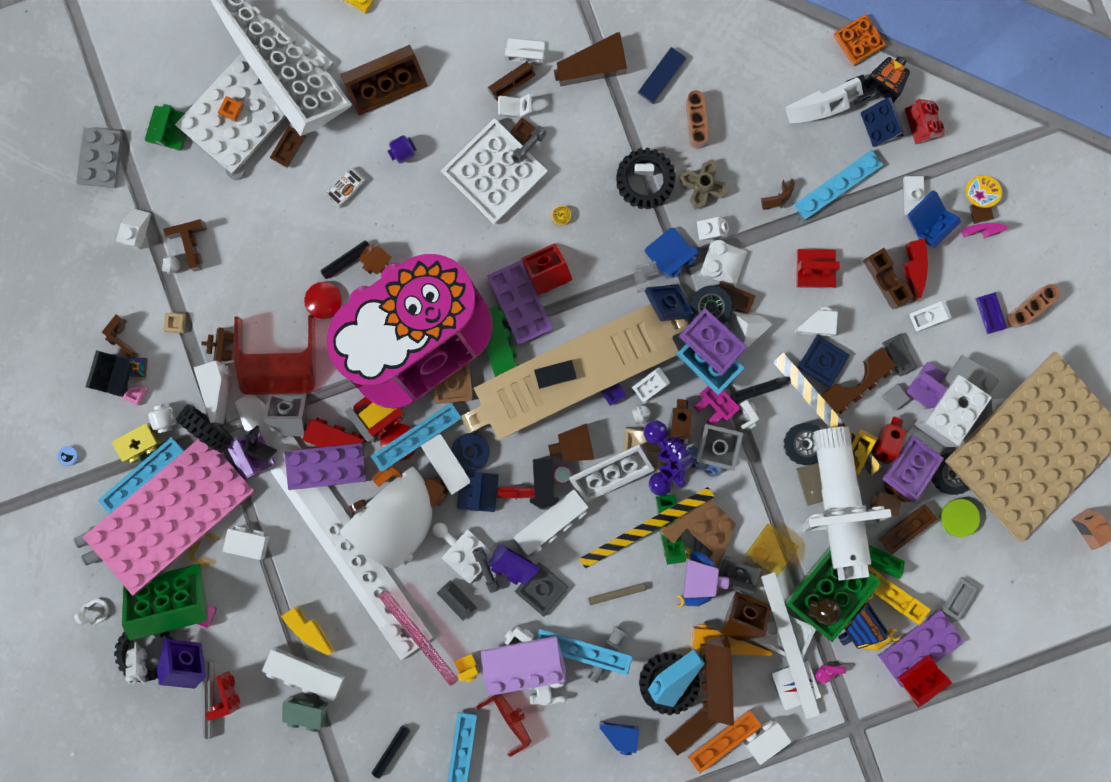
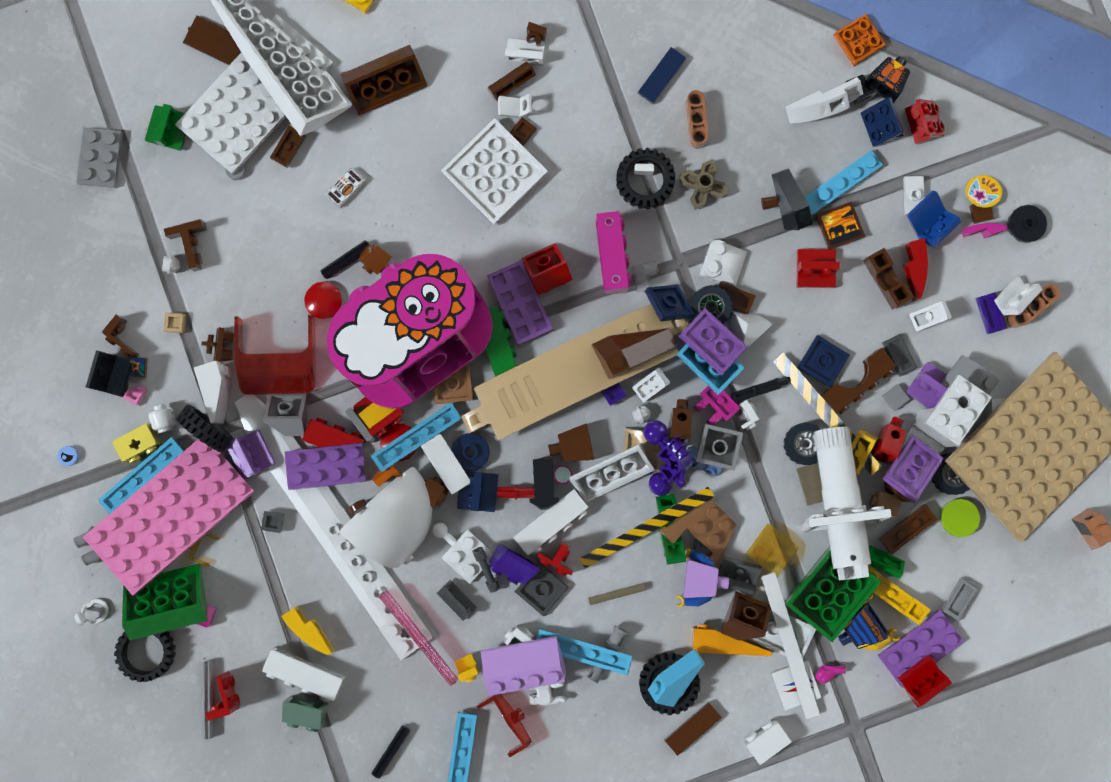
white slope [116,208,151,250] -> none
white hinge [126,642,147,685] -> none
dark purple slope [157,639,206,689] -> none
orange tile [217,96,244,122] -> none
white brick [222,526,270,560] -> none
black bracket [245,425,278,463] -> none
dark purple head [387,135,417,164] -> none
dark grey bar [511,126,546,164] -> none
black tile [534,360,577,389] -> none
yellow tile [552,206,571,226] -> none
reddish brown slope [554,32,627,87] -> none
blue slope [599,721,639,755] -> none
blue bracket [645,227,698,279] -> none
orange plate [688,709,762,774] -> none
white bracket [697,217,729,241] -> none
reddish brown slope [700,636,734,726] -> none
white slope [794,307,838,337] -> none
dark brown piece [808,598,842,626] -> none
none -> reddish brown piece [183,15,241,65]
none -> dark grey plate [261,511,284,533]
none -> reddish brown tile [526,22,547,46]
none -> red bracket [537,542,573,577]
none -> reddish brown wedge [592,328,678,379]
none -> dark pink piece [595,211,632,295]
none -> black slope [772,169,813,230]
none -> tile [815,201,865,250]
none -> white bracket [994,277,1043,315]
none -> black plate [1007,205,1047,243]

